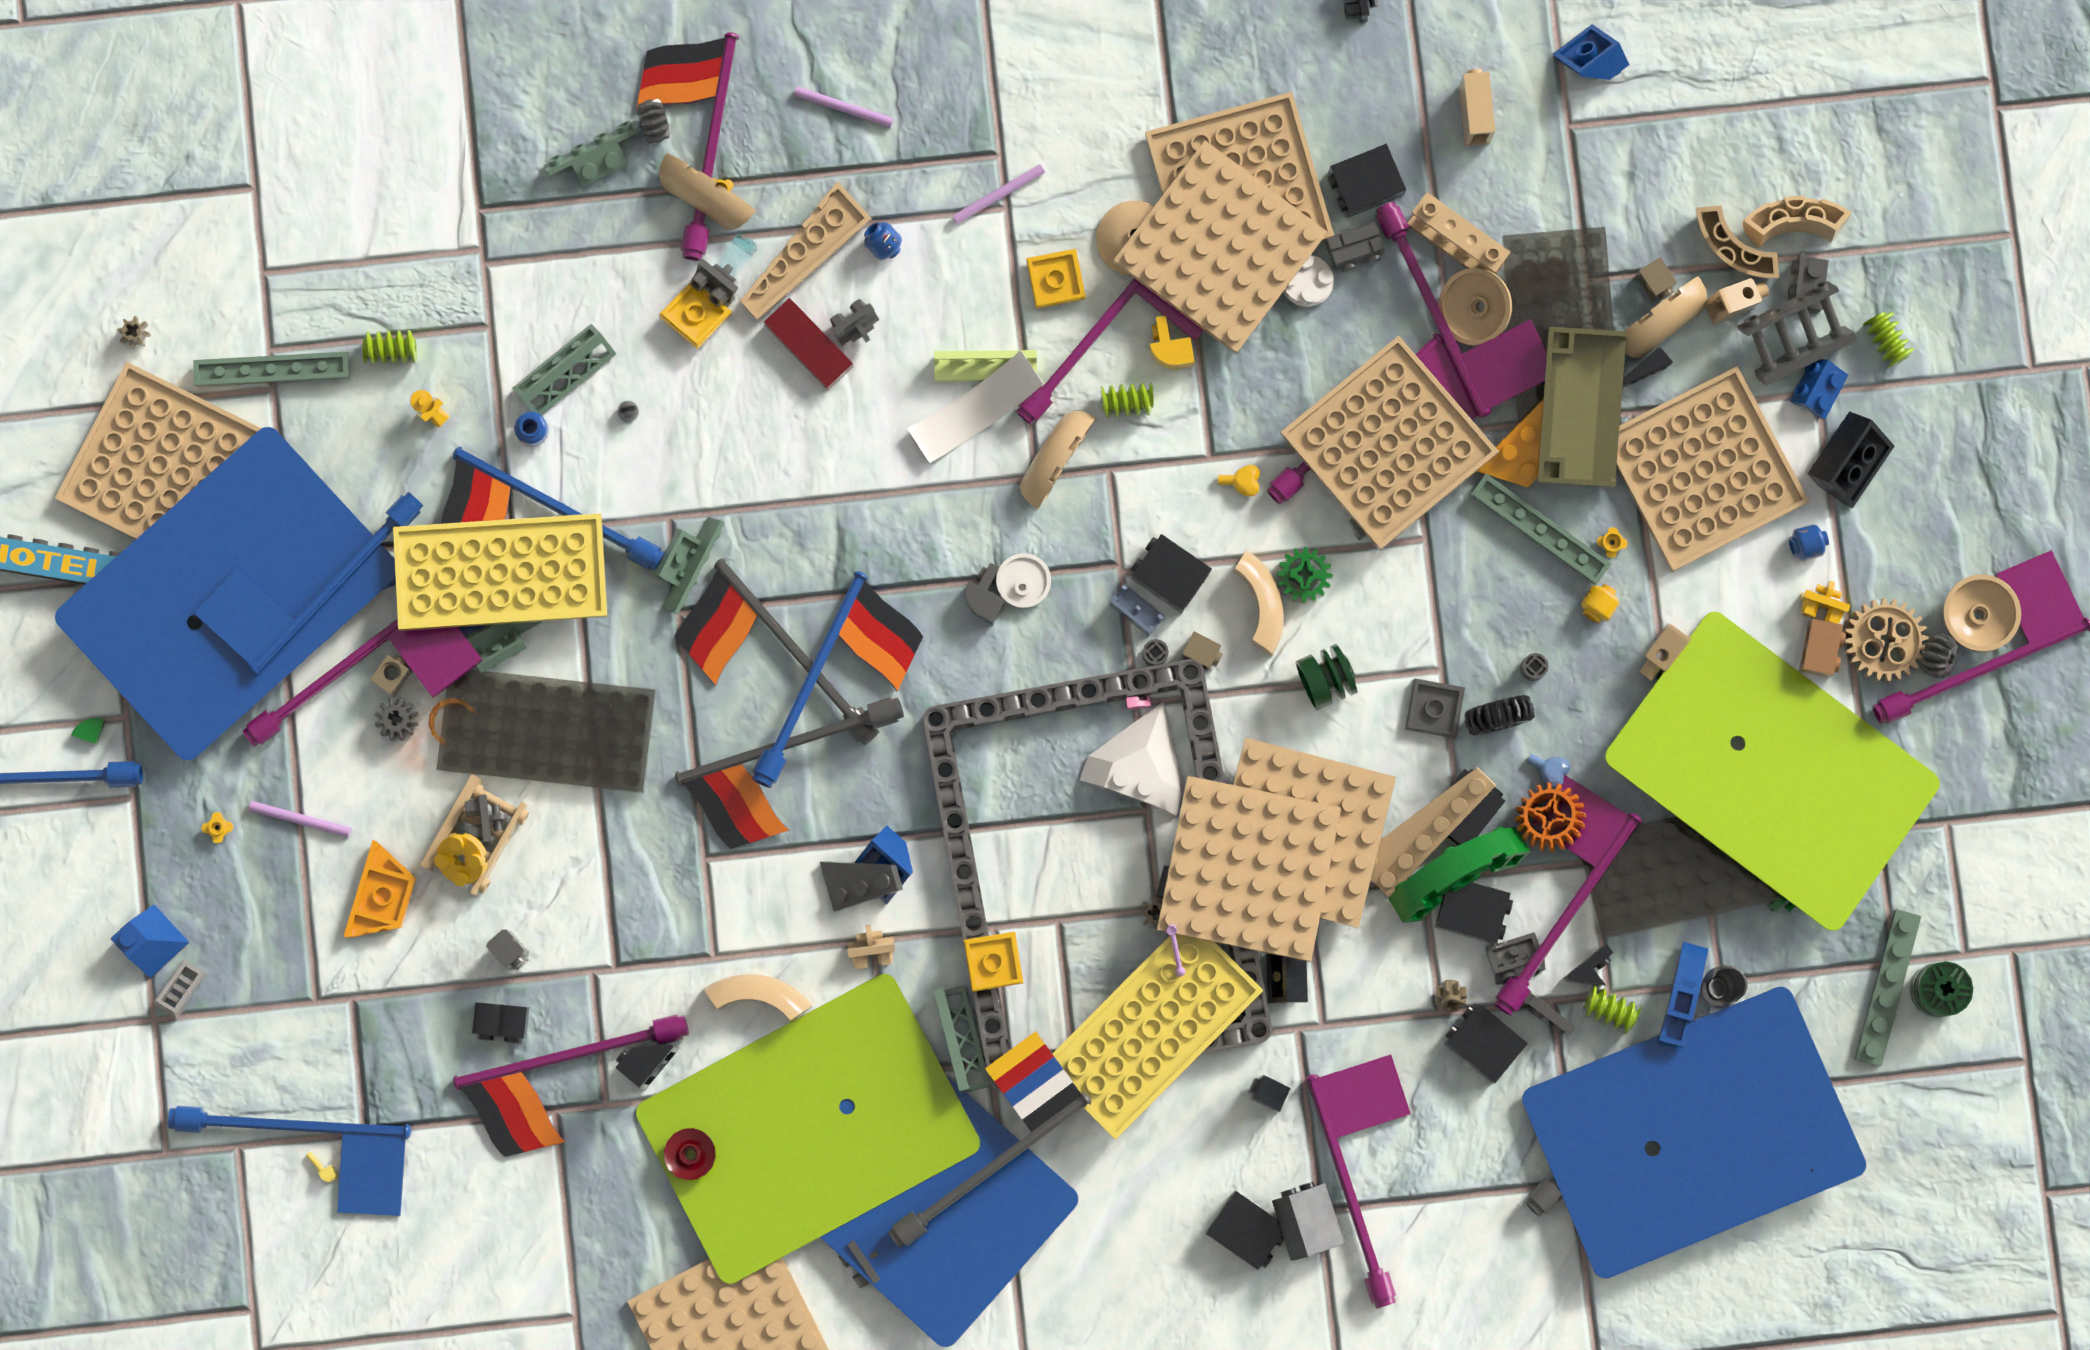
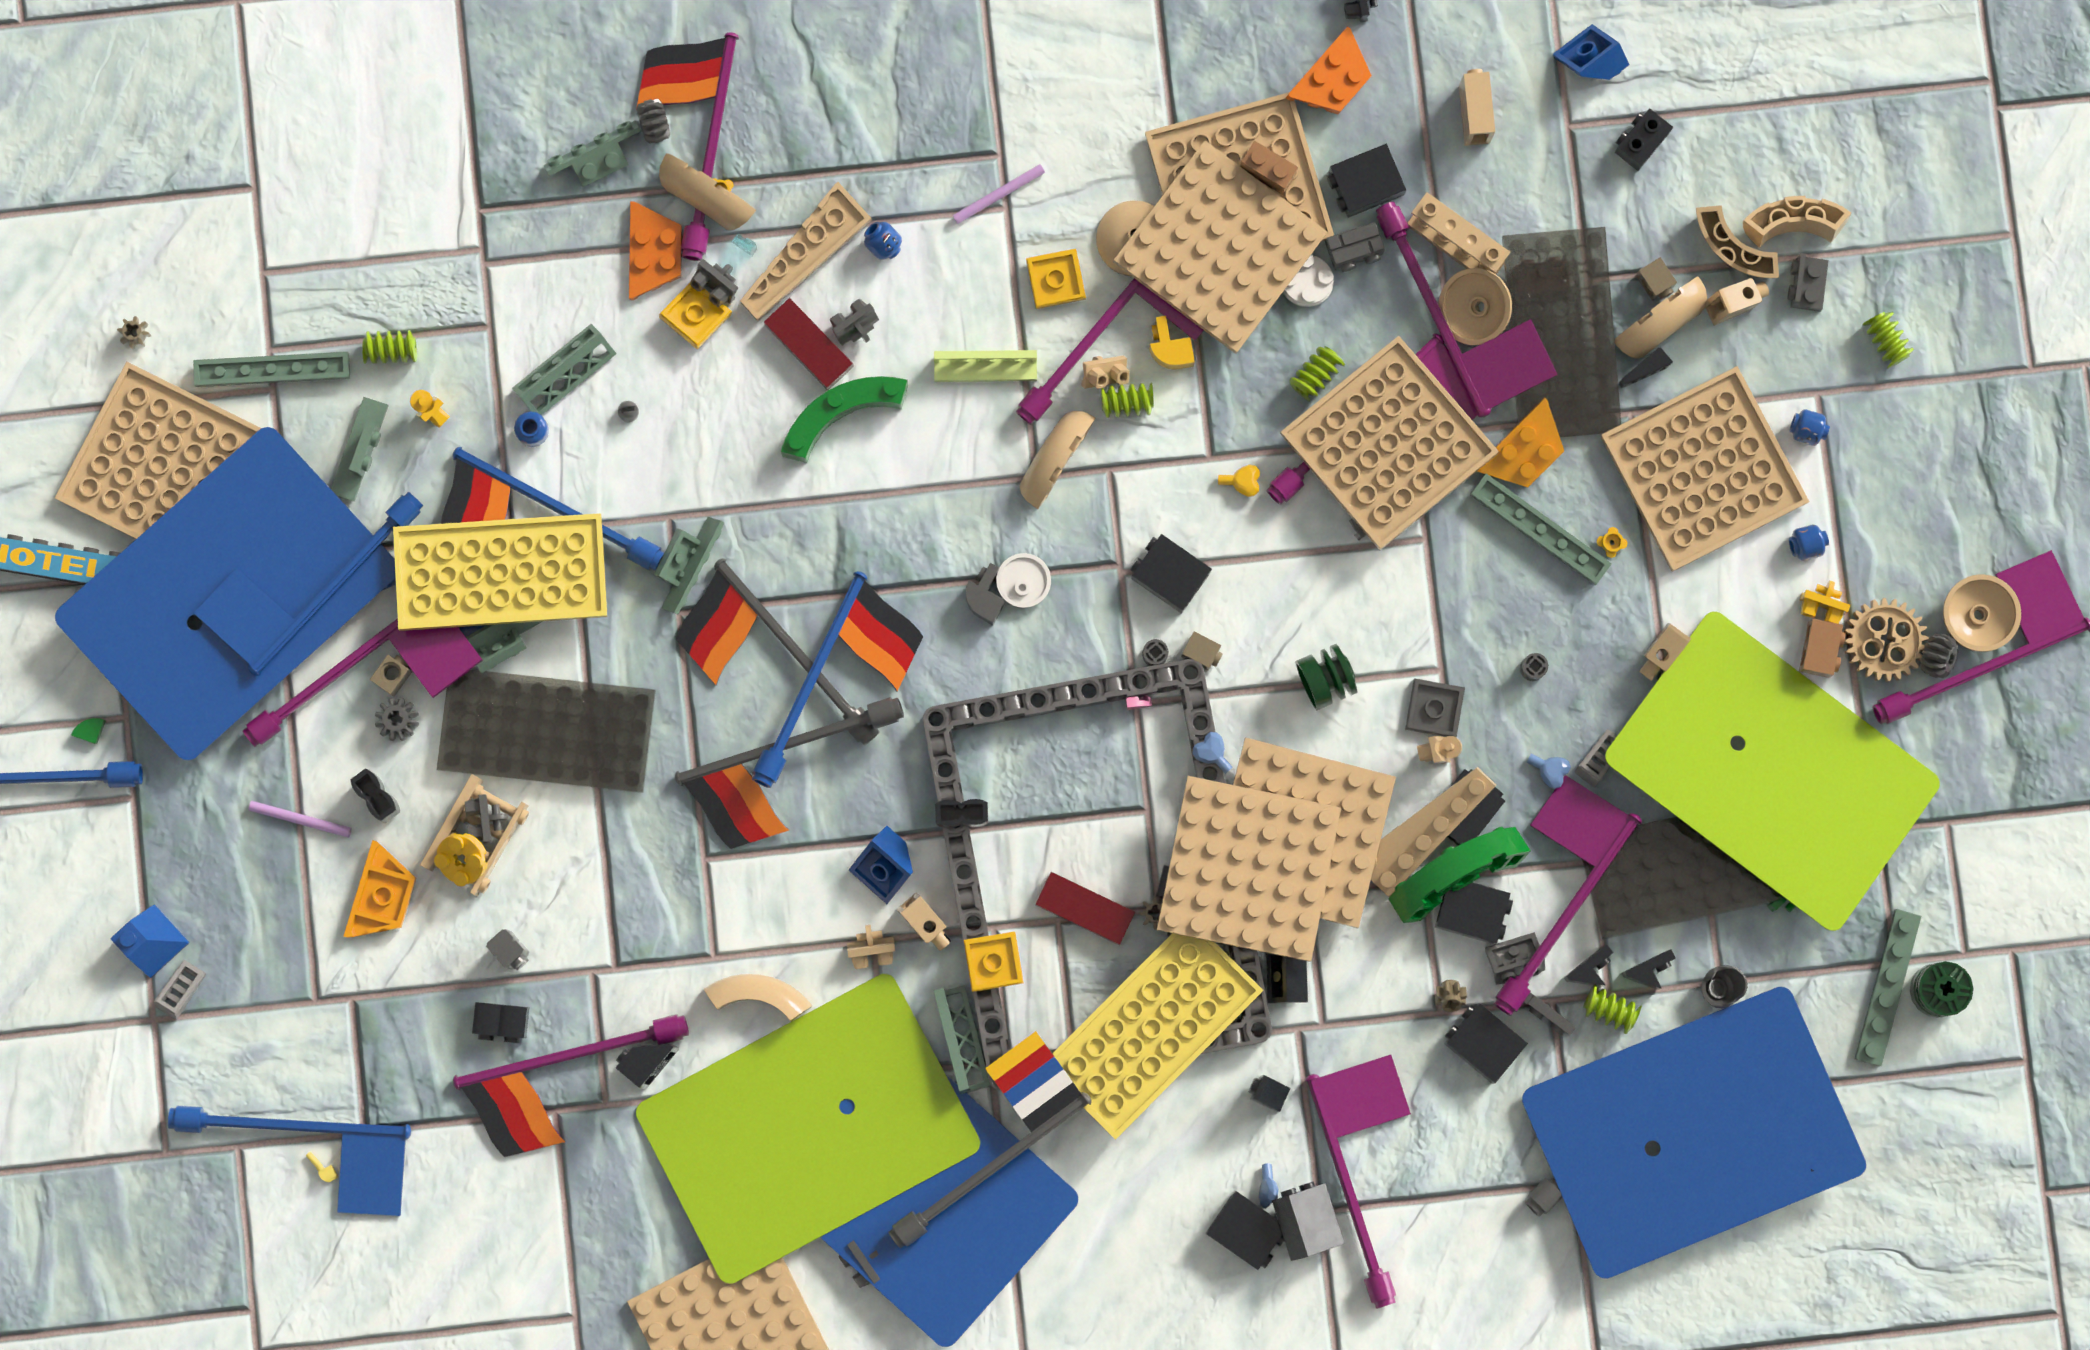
yellow plate [202,812,233,843] -> none
clear orange helmet [428,698,476,745] -> none
dark red dish [664,1128,716,1180] -> none
lavender bar [794,86,894,128] -> none
dark grey wing [820,861,903,912] -> none
white sticker [907,350,1043,463] -> none
white wedge [1079,702,1185,816] -> none
sand blue hinge [1109,584,1165,637] -> none
lavender hinge [1166,924,1185,977] -> none
tan brick [1233,550,1284,656] -> none
green gear [1276,547,1333,604] -> none
black gear [1464,695,1535,736] -> none
orange gear [1515,782,1586,853] -> none
olive slope [1538,327,1627,487] -> none
yellow head [1581,584,1619,624] -> none
blue slope [1658,942,1708,1048] -> none
dark grey fence [1737,281,1858,386] -> none
blue bracket [1790,359,1848,419] -> none
black slope [1807,411,1895,508] -> none
none -> sand green bracket [331,397,389,502]
none -> black brick [350,768,400,823]
none -> orange wing [629,201,682,300]
none -> green brick [781,376,908,463]
none -> tan torso [896,893,951,951]
none -> black brick [935,799,988,828]
none -> dark red piece [1035,872,1135,946]
none -> tan hips [1081,355,1130,389]
none -> medium blue rock [1192,732,1233,774]
none -> medium nougat brick [1240,141,1298,195]
none -> medium blue rock [1259,1163,1279,1209]
none -> orange wing [1285,26,1372,114]
none -> lime piece [1289,346,1345,402]
none -> tan hips [1417,736,1462,764]
none -> light grey slope [1575,729,1617,787]
none -> black brick [1614,108,1673,171]
none -> black slope [1621,949,1676,990]
none -> blue head [1789,409,1830,446]

